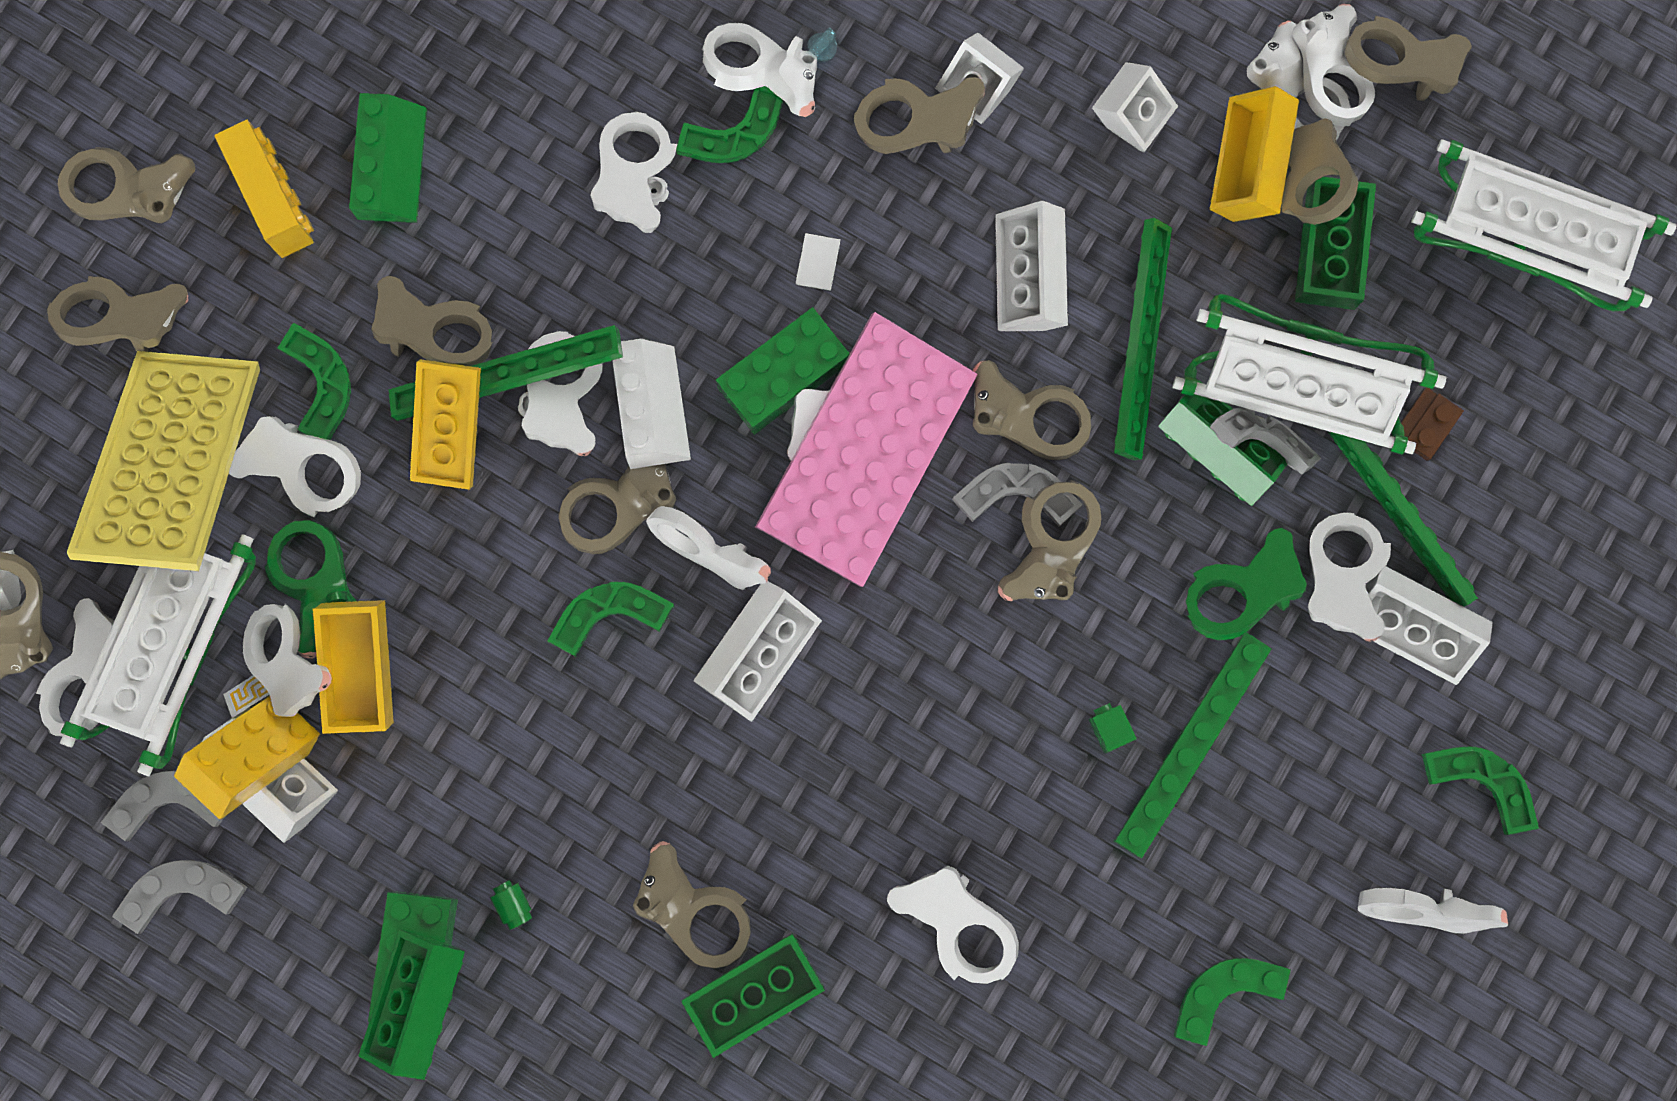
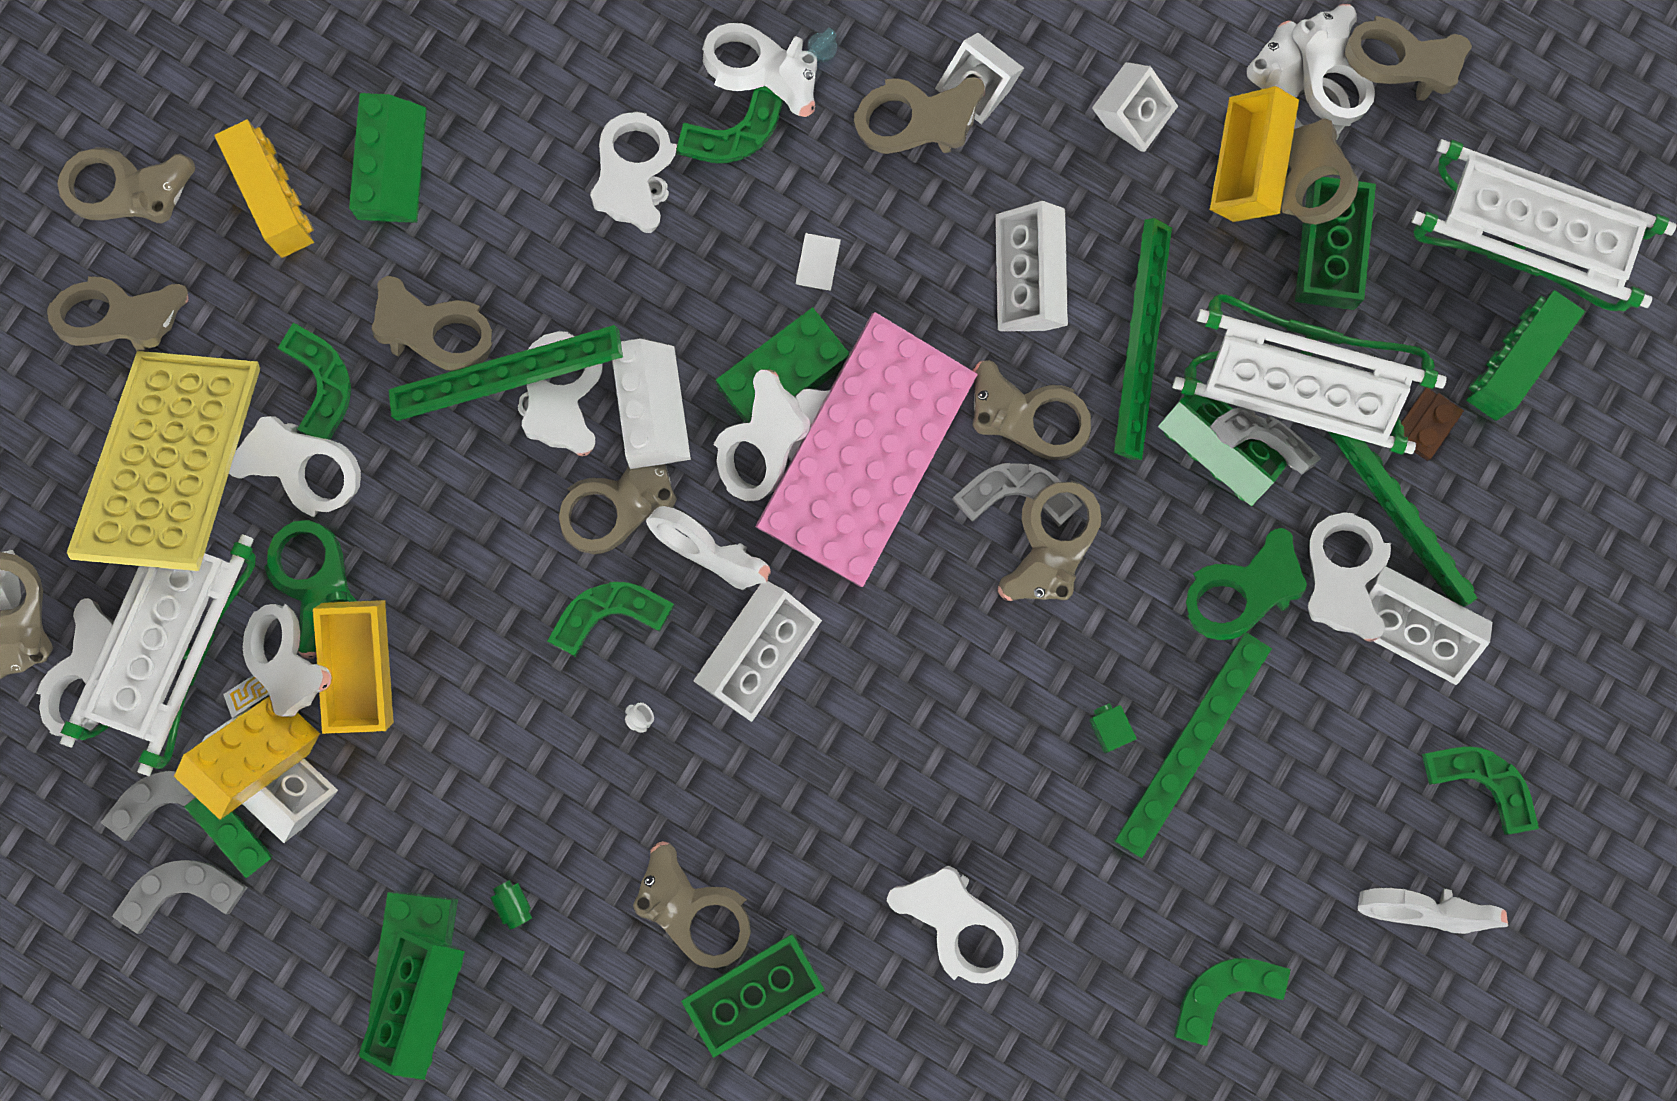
yellow plate [410,359,481,490] -> none
none -> green plate [184,797,273,878]
none -> white plate [625,703,654,733]
none -> white animal [713,370,811,501]
none -> green brick [1466,290,1585,421]

